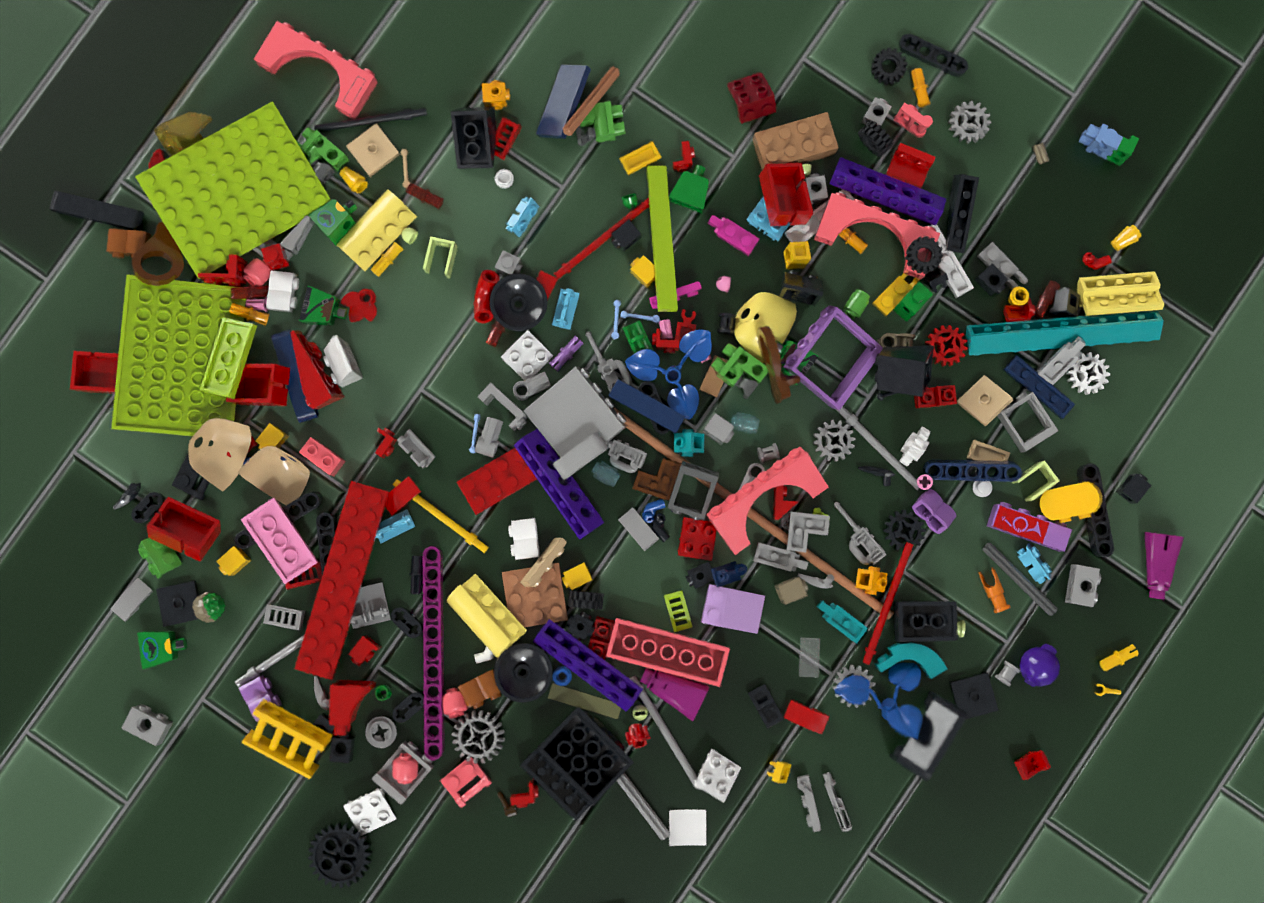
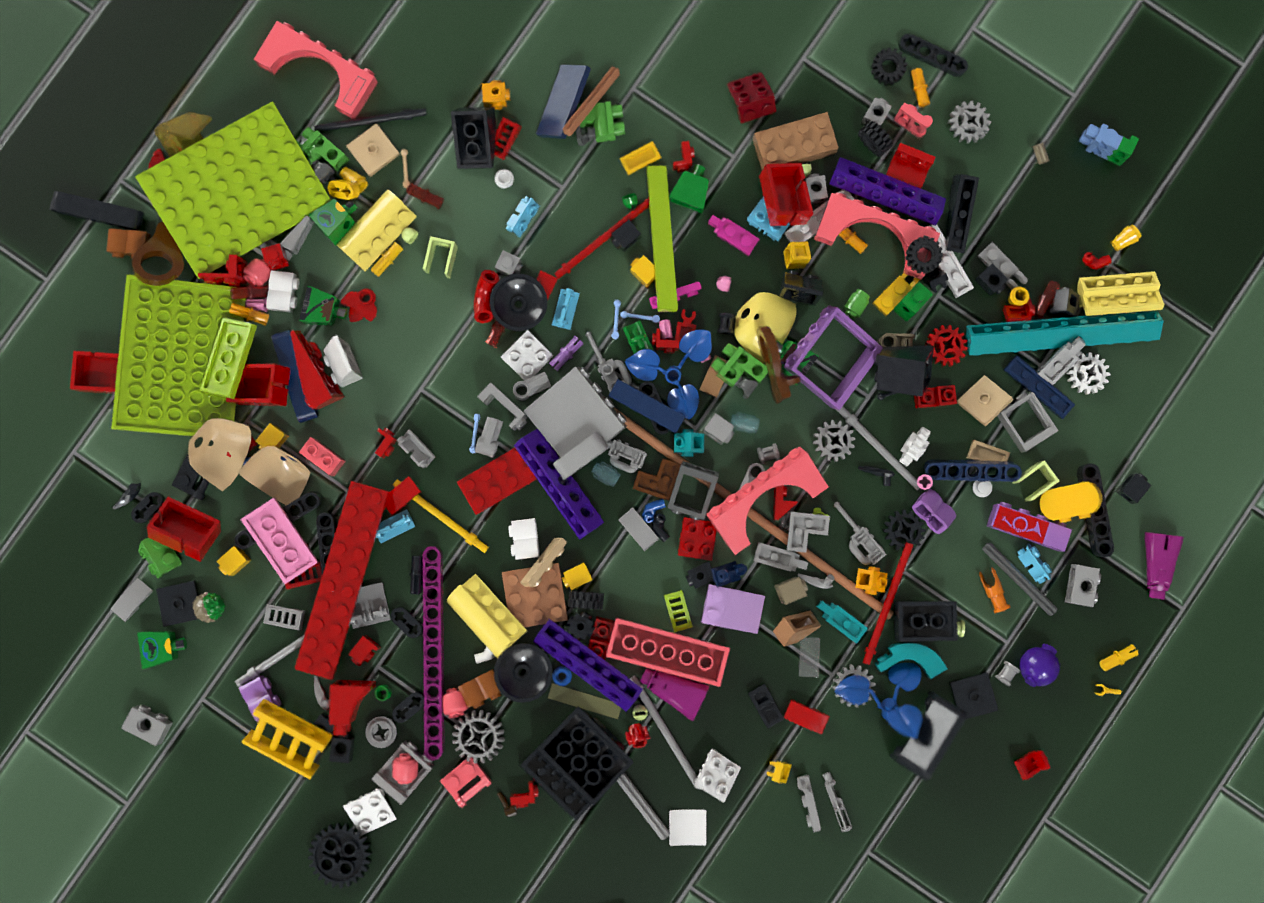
none -> yellow beam [328,179,360,200]
none -> medium nougat slope [773,610,821,647]

